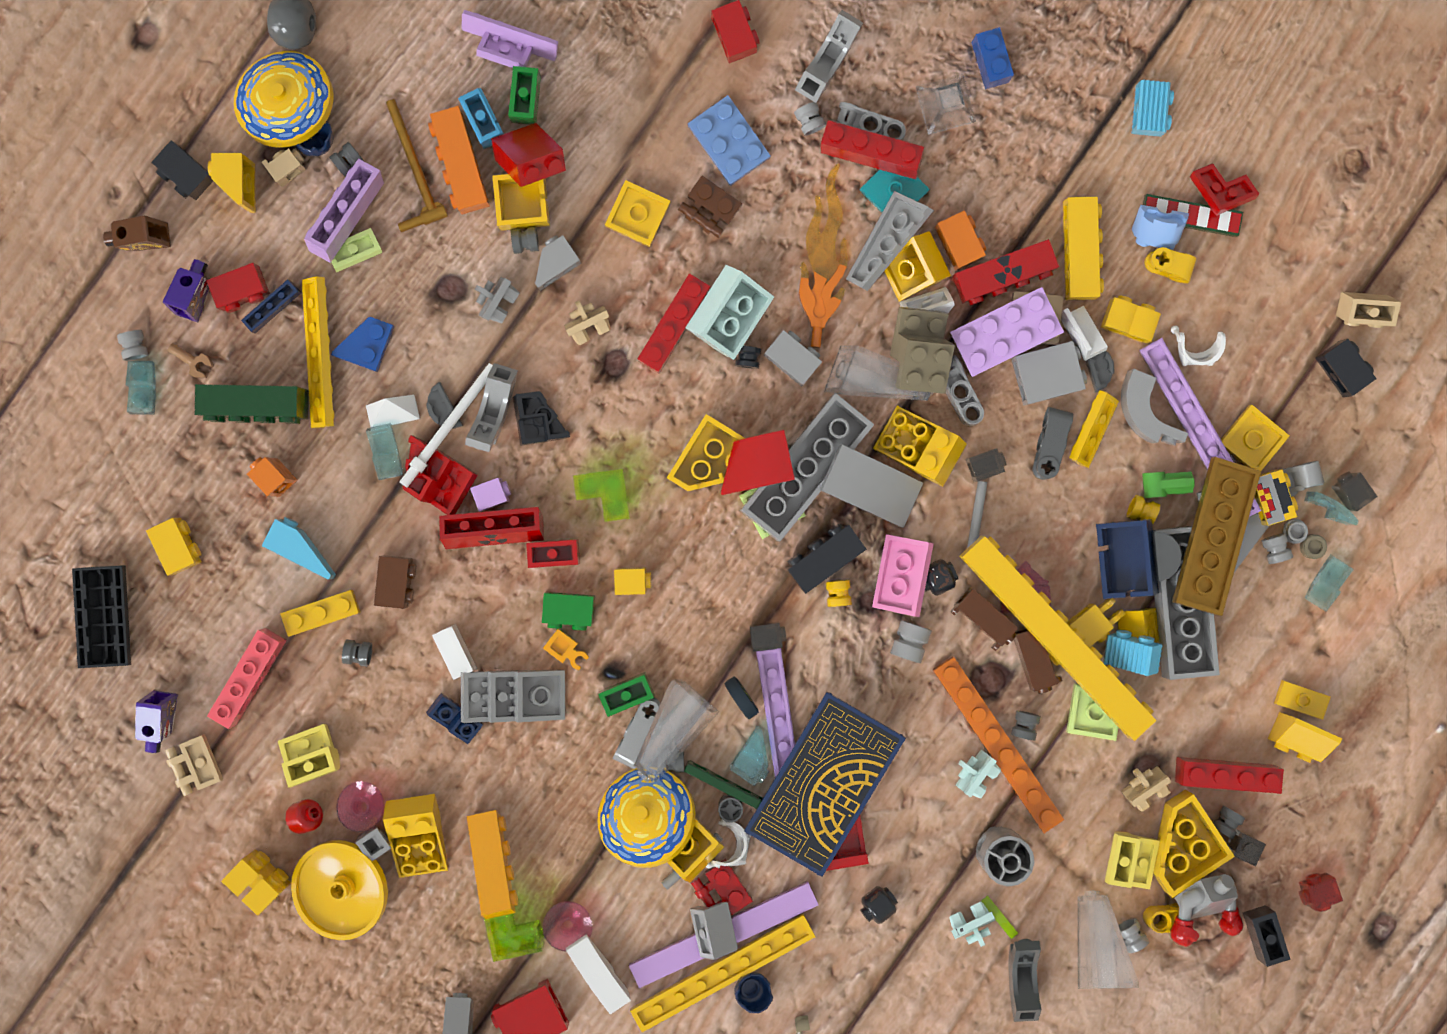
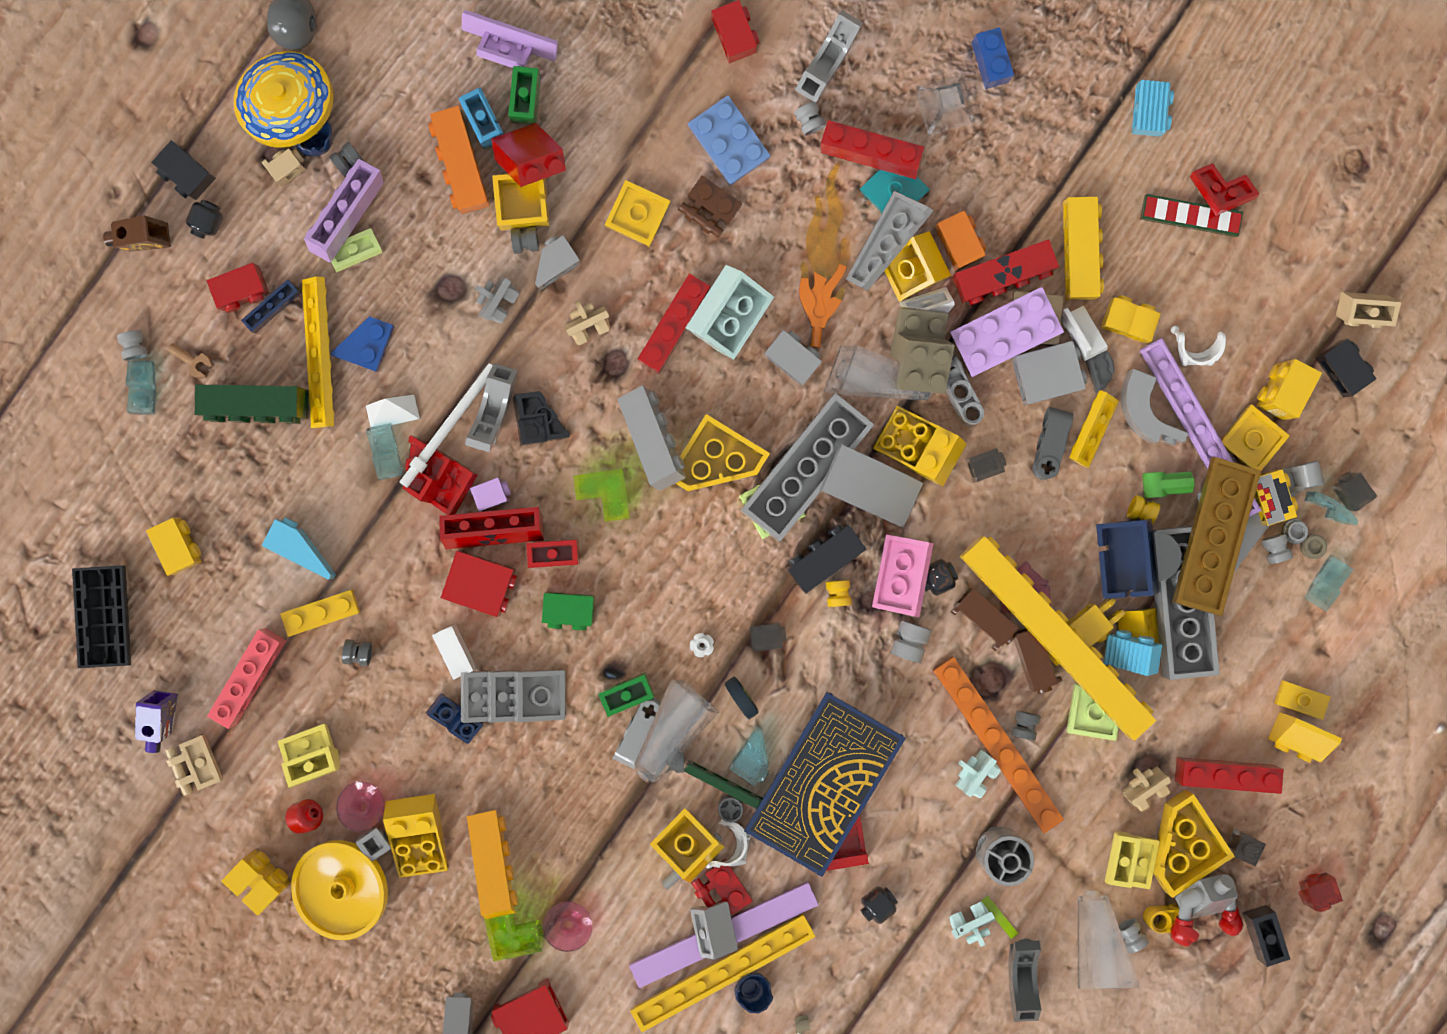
dark purple torso [163,259,210,323] -> none
yellow slope [208,153,256,213] -> none
orange brick [247,457,298,497] -> none
reddish brown brick [374,555,416,609] -> none
pearl gold bar [386,99,448,233] -> none
dark grey tile [426,382,463,429] -> none
light orange plate [543,629,589,670] -> none
white slope [566,934,631,1014] -> none
dish [597,767,696,868] -> none
yellow brick [614,567,651,595] -> none
red slope [721,430,795,495] -> none
black wheel [735,346,761,369] -> none
lavender tile [756,646,795,777] -> none
light grey piece [836,102,906,141] -> none
light grey bar [967,481,988,548] -> none
light blue cylinder [1132,205,1189,250] -> none
yellow piece [1144,247,1197,283] -> none
dark grey wheel [1213,805,1246,839] -> none
none -> black head [186,199,223,239]
none -> red brick [440,550,518,617]
none -> light grey brick [617,385,686,491]
none -> white plate [690,633,714,657]
none -> yellow brick [1256,359,1322,420]

